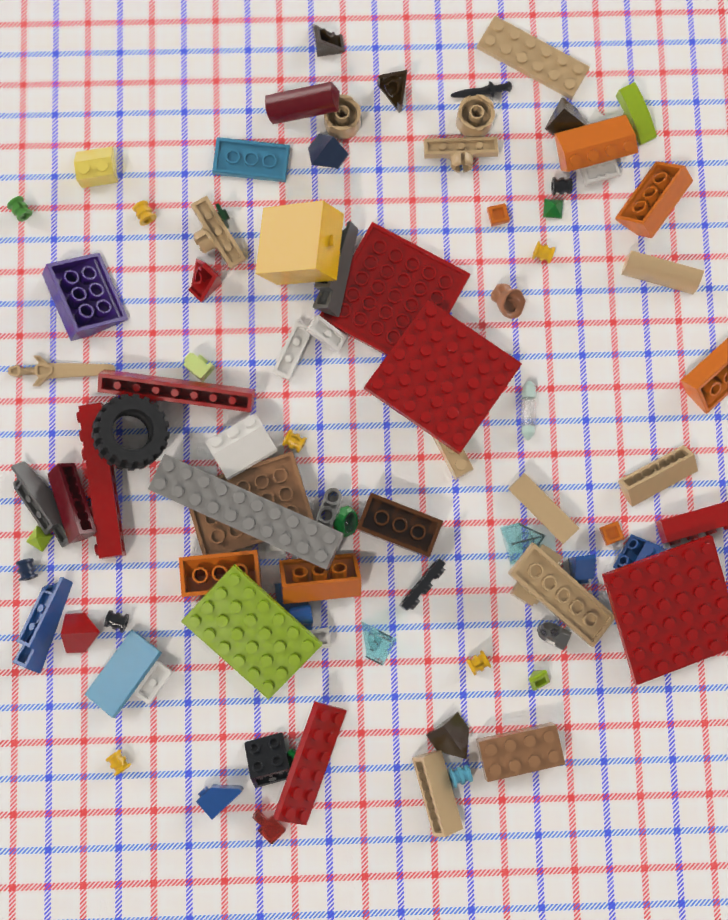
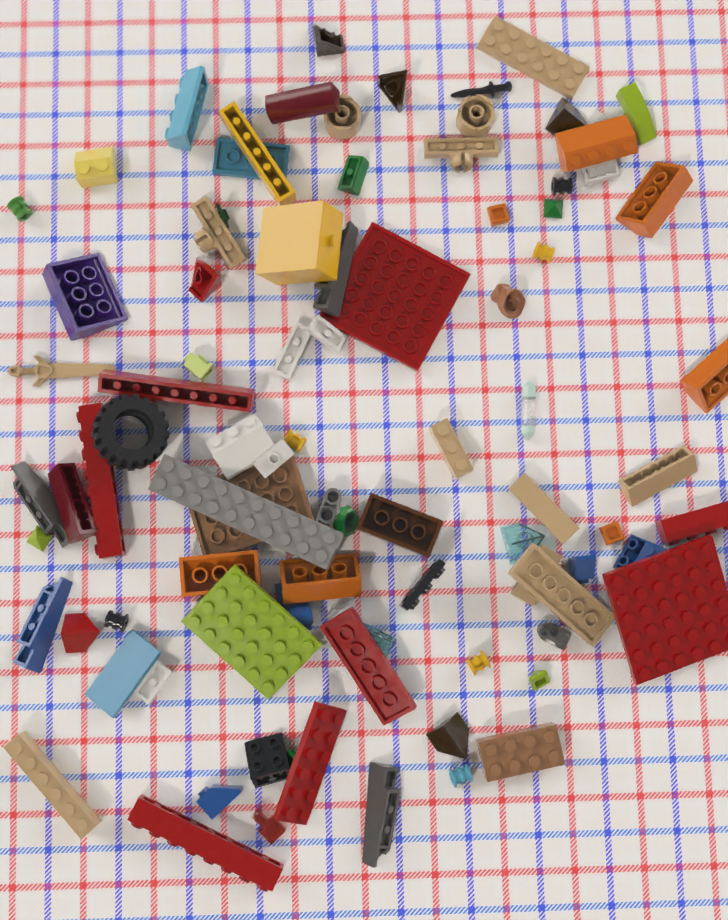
dark blue bush [15,558,38,581] -> none
yellow bush [105,749,132,776] -> none
yellow bush [132,200,157,226] -> none
dark blue slope [308,134,349,169] -> none
red plate [364,300,522,455] -> none
tan brick [412,750,463,837] -> none
tan brick [621,250,704,295] -> none
none -> tan brick [3,731,102,840]
none -> red brick [127,794,284,892]
none -> medium azure slope [165,66,209,151]
none -> yellow brick [219,101,296,206]
none -> white plate [252,439,295,478]
none -> red plate [320,606,417,726]
none -> green slope [337,155,369,195]
none -> dark grey wedge [362,762,401,868]

